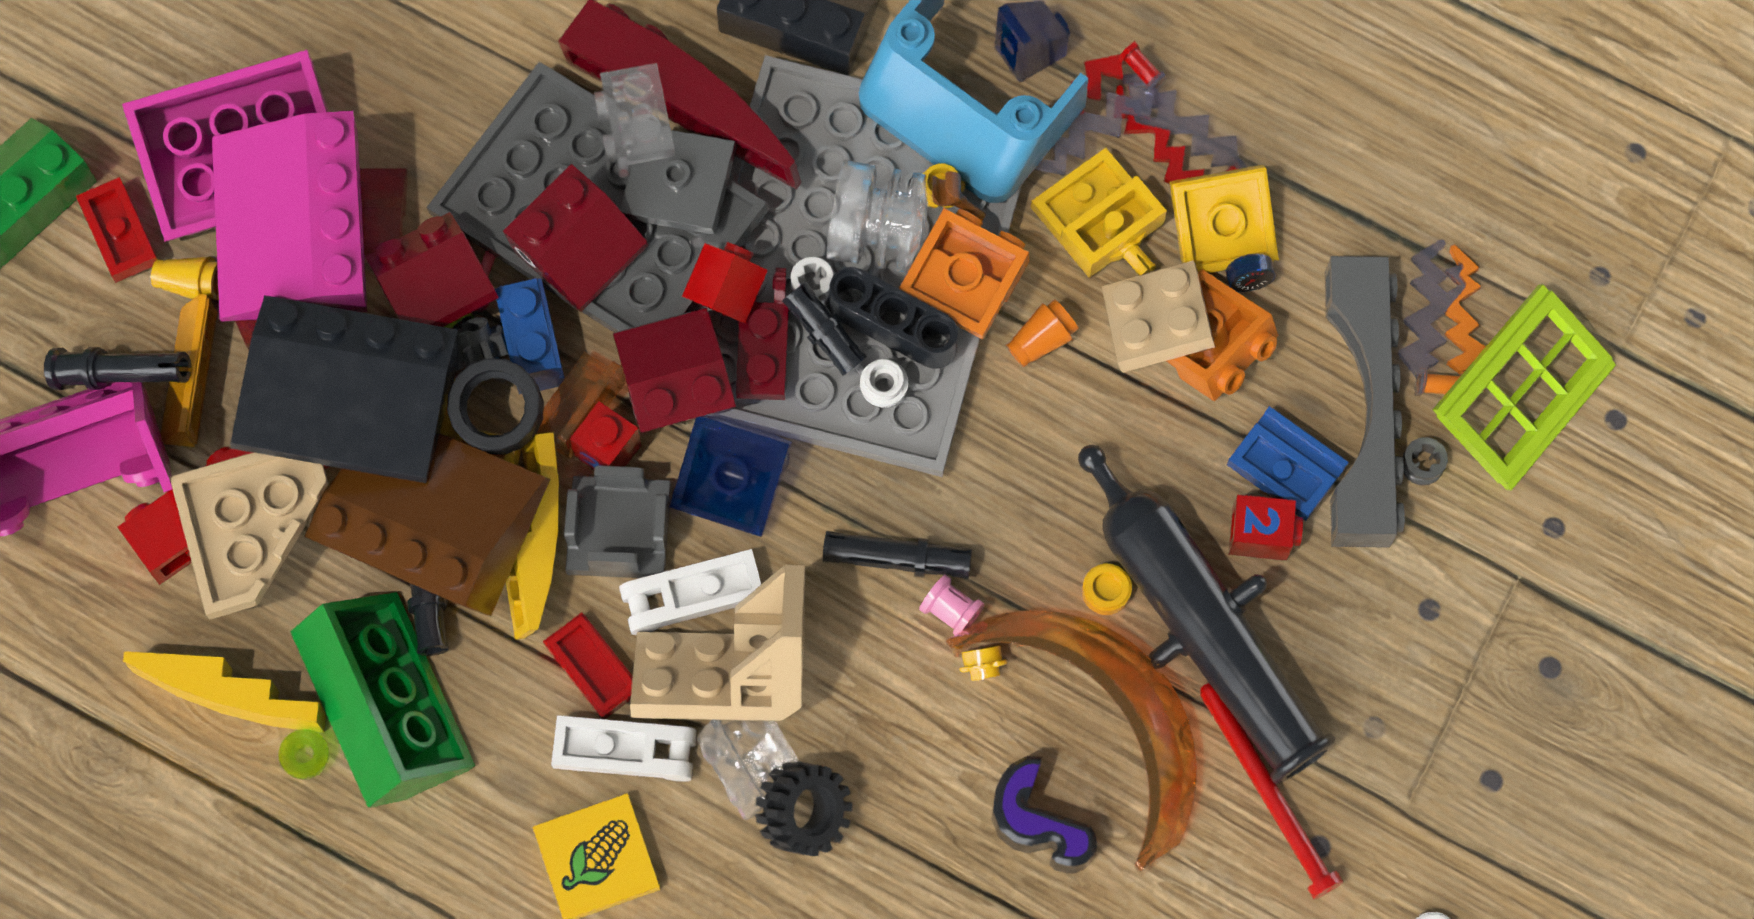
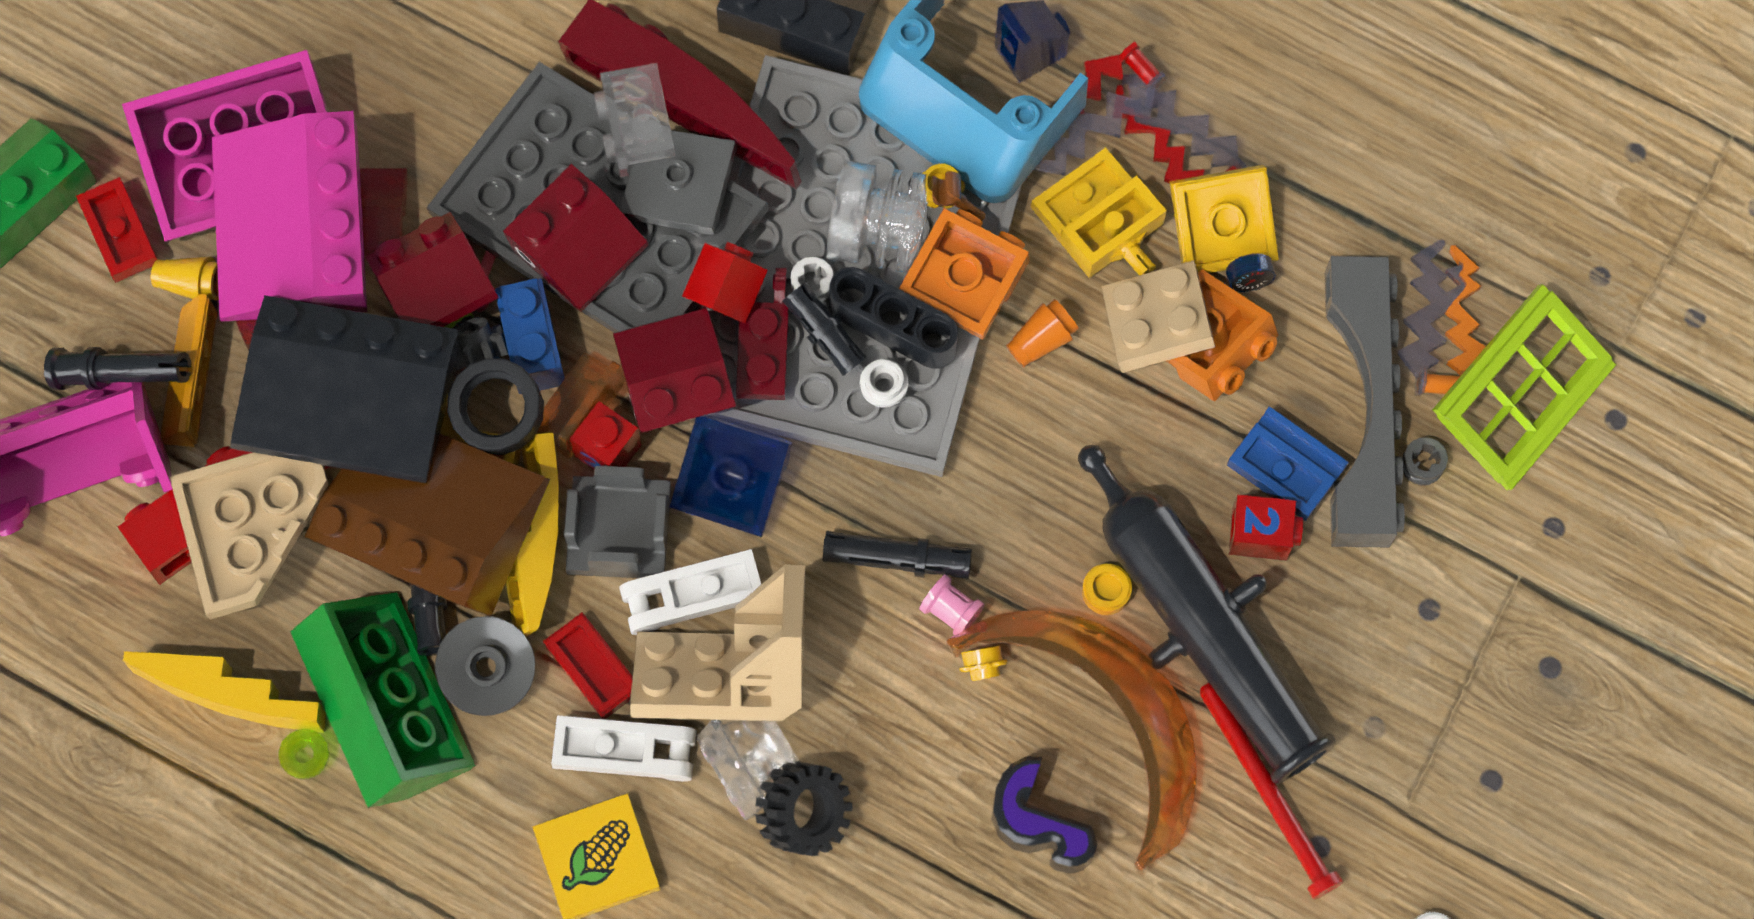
none -> dark grey dish [435,616,535,716]

